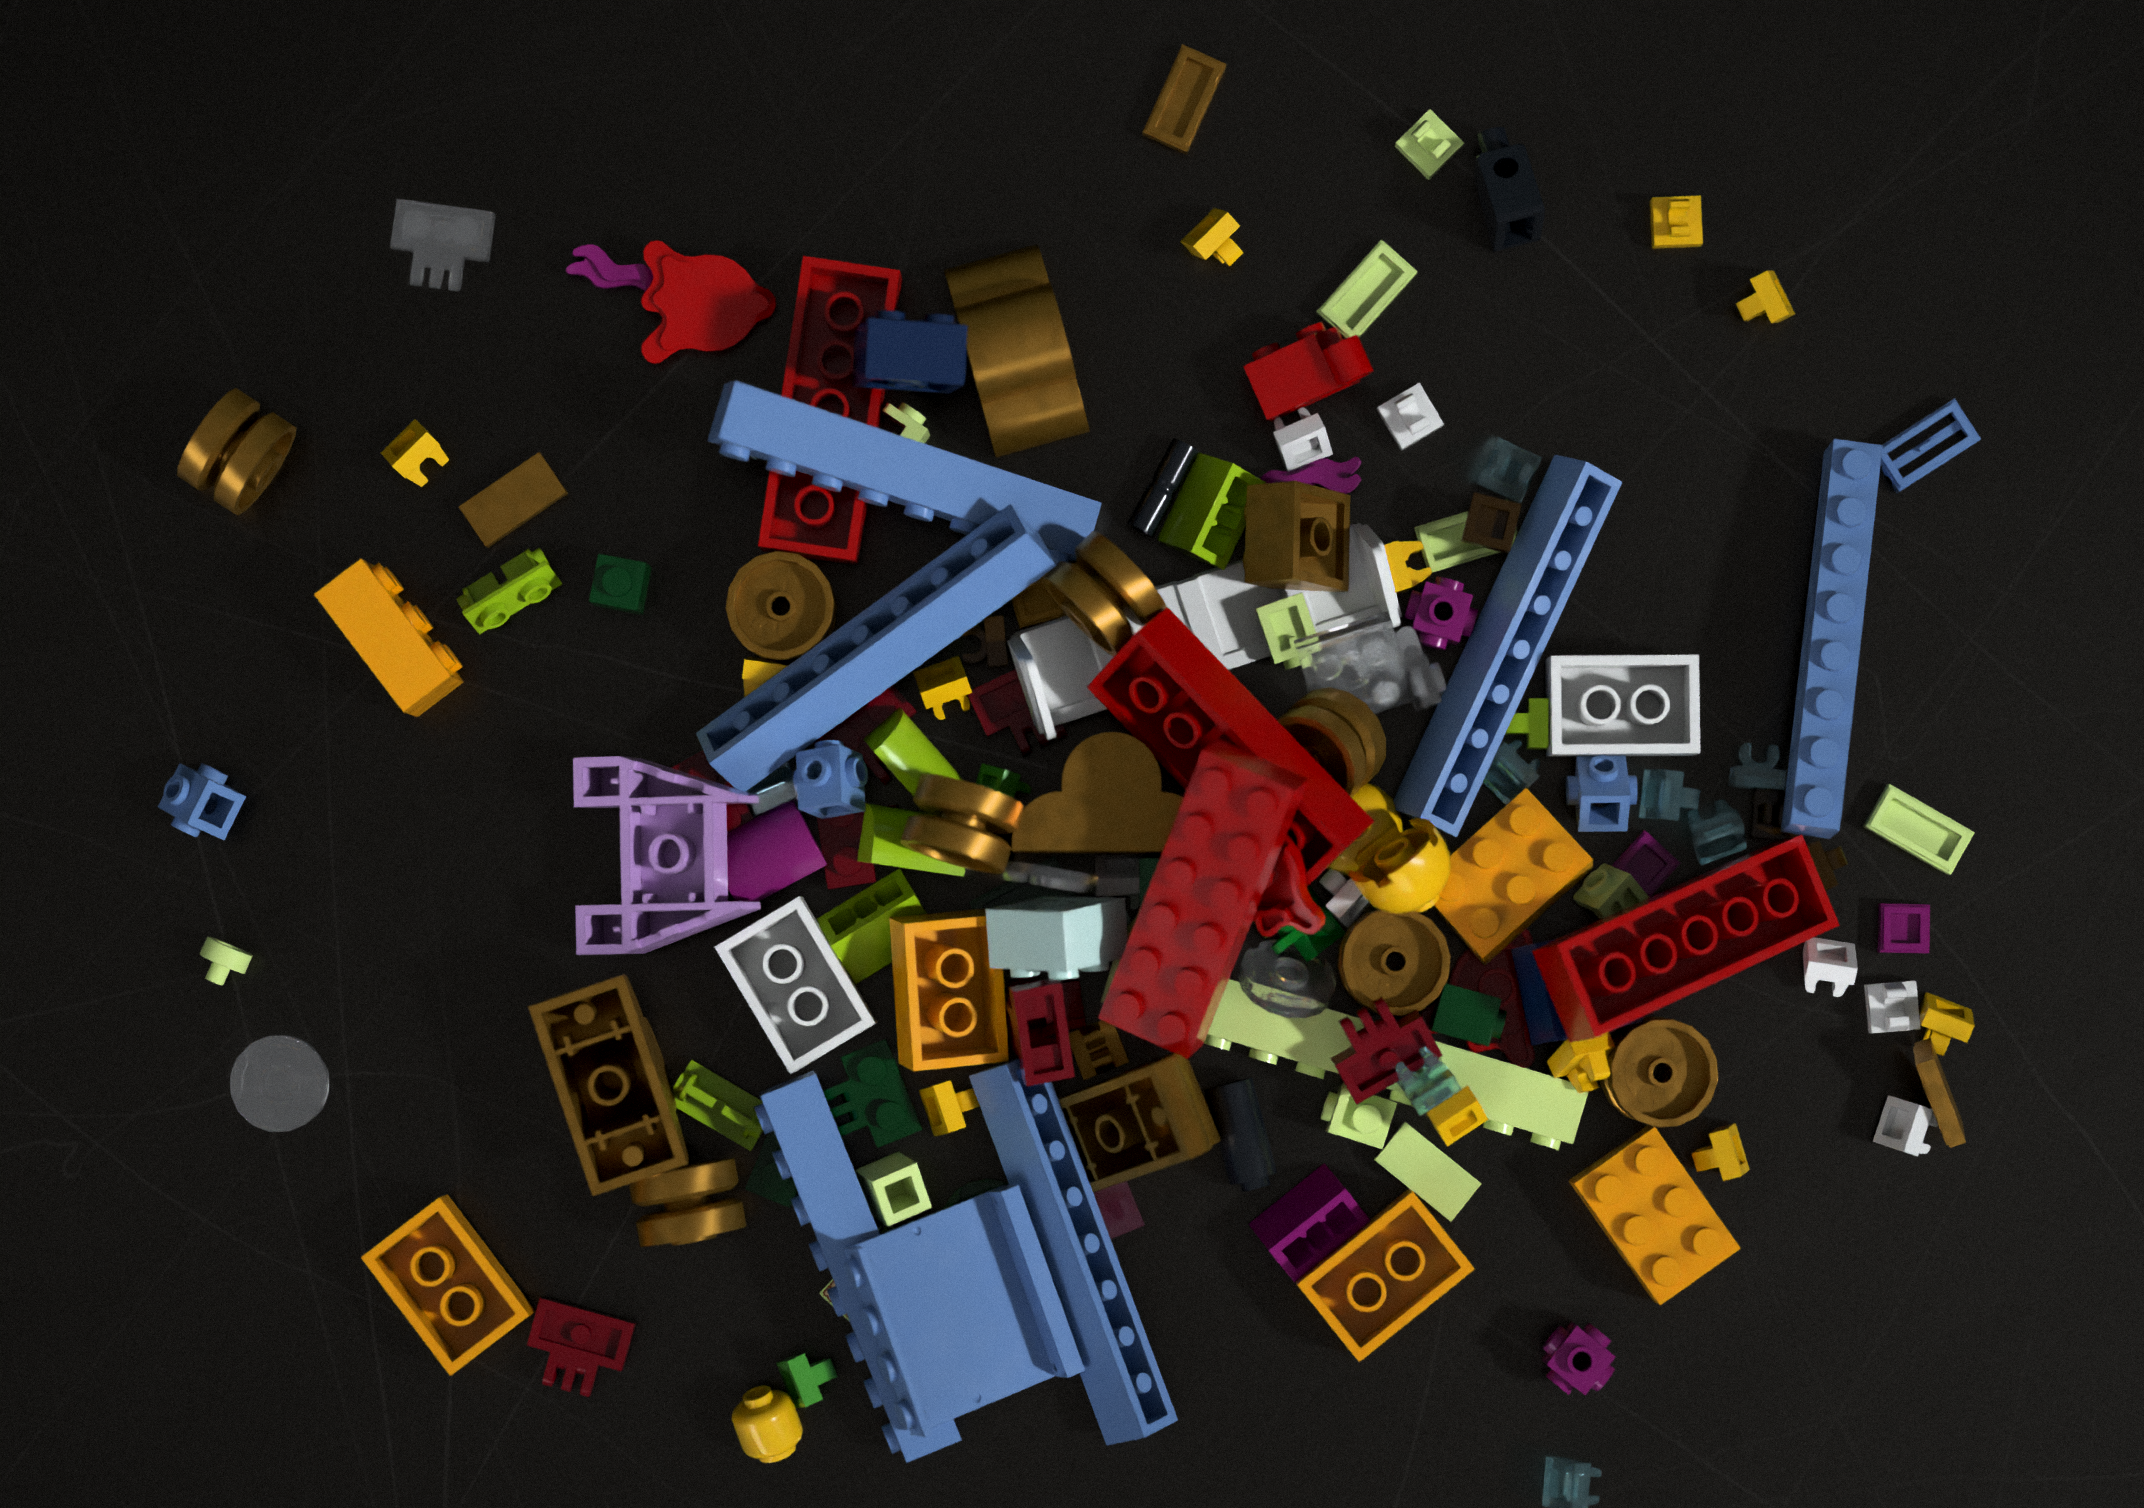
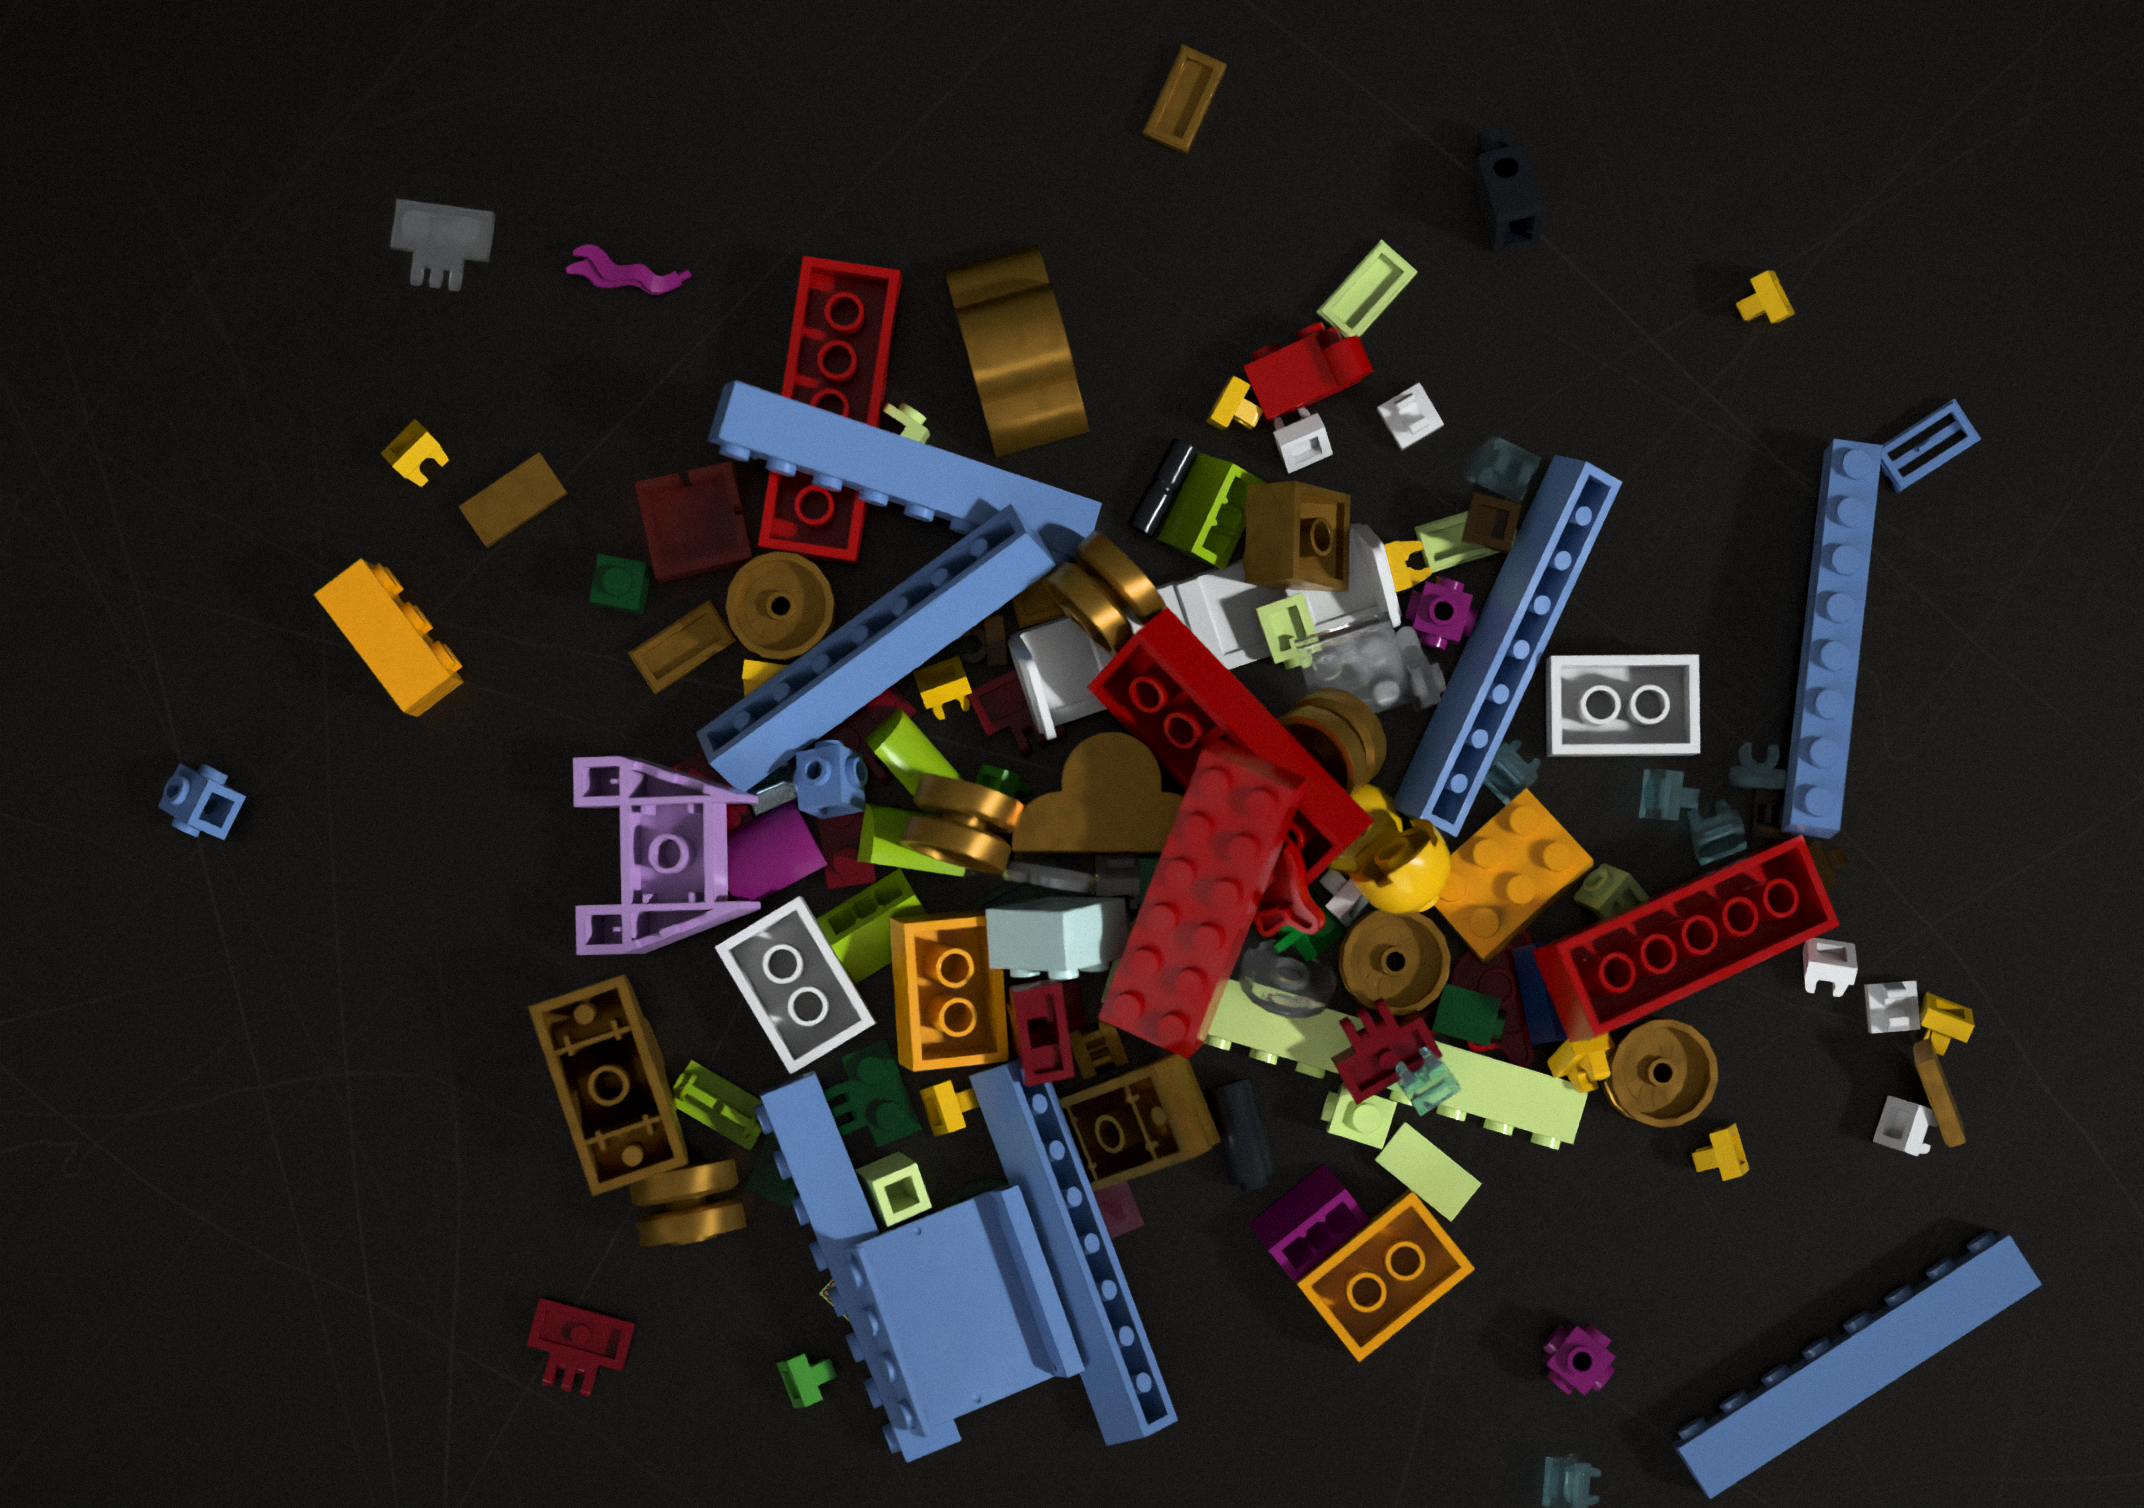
pearl gold wheel [177,388,296,515] -> none
yellowish green tile [200,936,253,986] -> none
clear tile [230,1035,329,1132] -> none
light orange brick [361,1194,536,1376] -> none
lime hinge [456,547,562,635] -> none
red tile [641,240,776,364] -> none
yellow head [732,1386,803,1463] -> none
dark blue brick [852,310,968,394] -> none
yellow tile [1180,208,1243,266] -> none
magenta hair [1259,457,1362,494] -> none
yellowish green tile [1395,109,1464,180] -> none
yellow tile [1424,1078,1488,1147] -> none
lime tile [1505,698,1549,750] -> none
medium blue brick [1566,755,1637,832] -> none
light orange brick [1569,1125,1741,1305] -> none
magenta tile [1611,830,1681,897] -> none
yellow tile [1650,196,1703,249] -> none
yellowish green tile [1863,784,1975,875] -> none
magenta tile [1878,903,1930,953] -> none
none -> pearl gold tile [628,600,737,694]
none -> clear red piece [635,461,755,583]
none -> yellow tile [1205,376,1263,431]
none -> medium blue brick [1672,1230,2042,1499]

